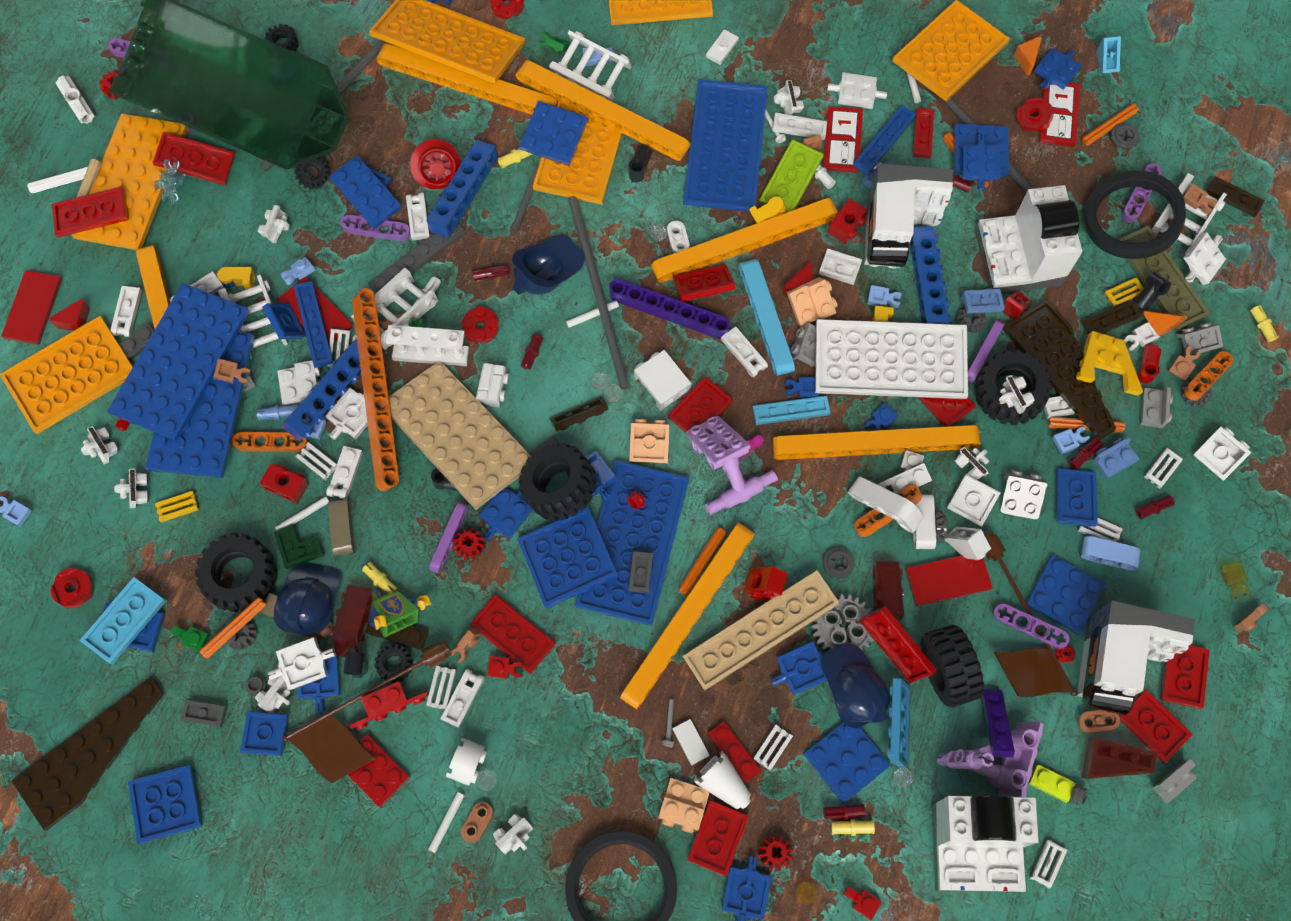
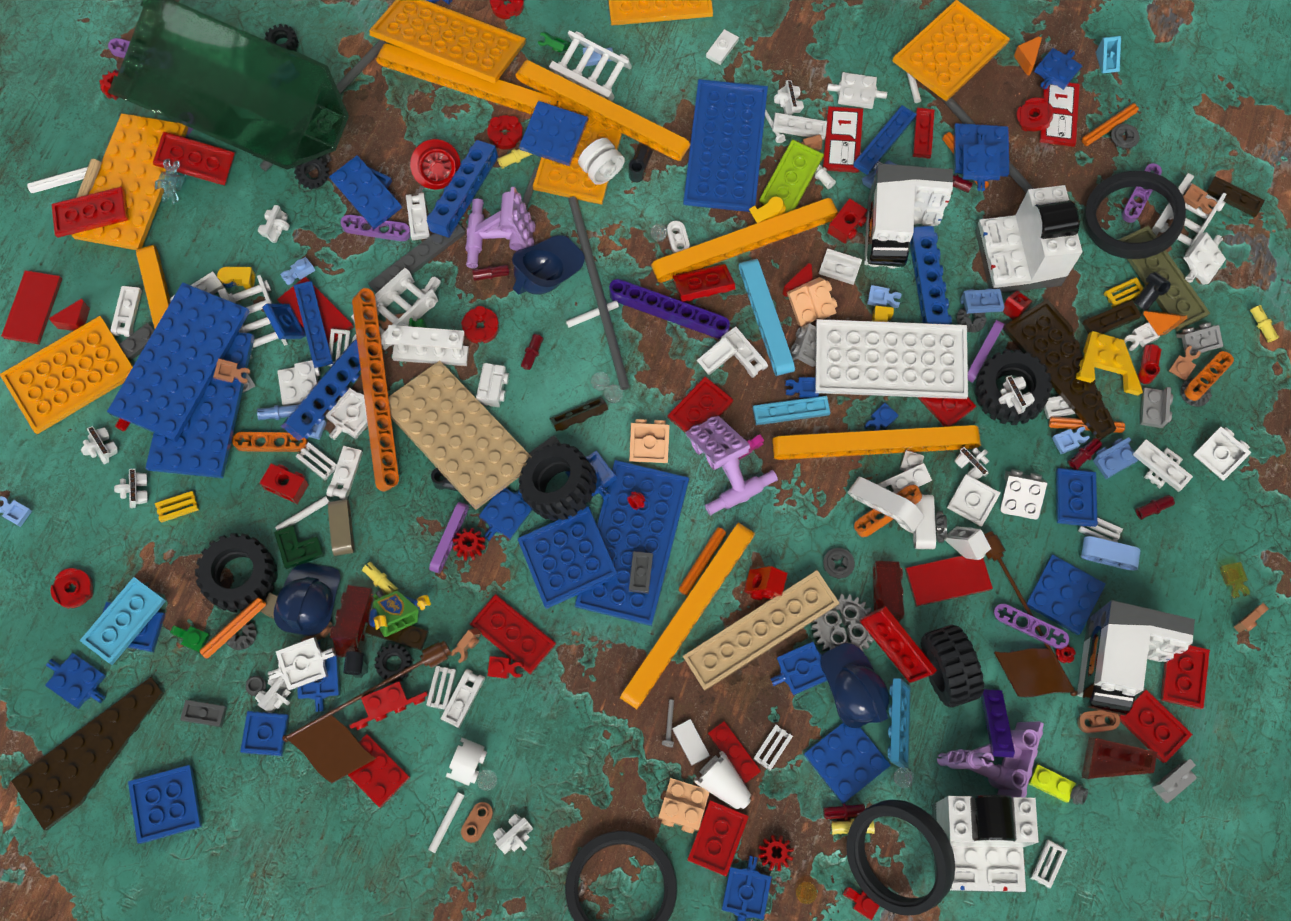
white piece [56,75,95,124] -> none
white panel [634,350,691,411] -> none
none -> blue plate [45,653,106,709]
none -> lavender plate [465,187,535,268]
none -> red plate [487,115,523,150]
none -> white wheel [578,138,625,185]
none -> white tile [697,336,738,375]
none -> black tyre [846,799,955,916]
none -> white plate [1132,439,1193,492]

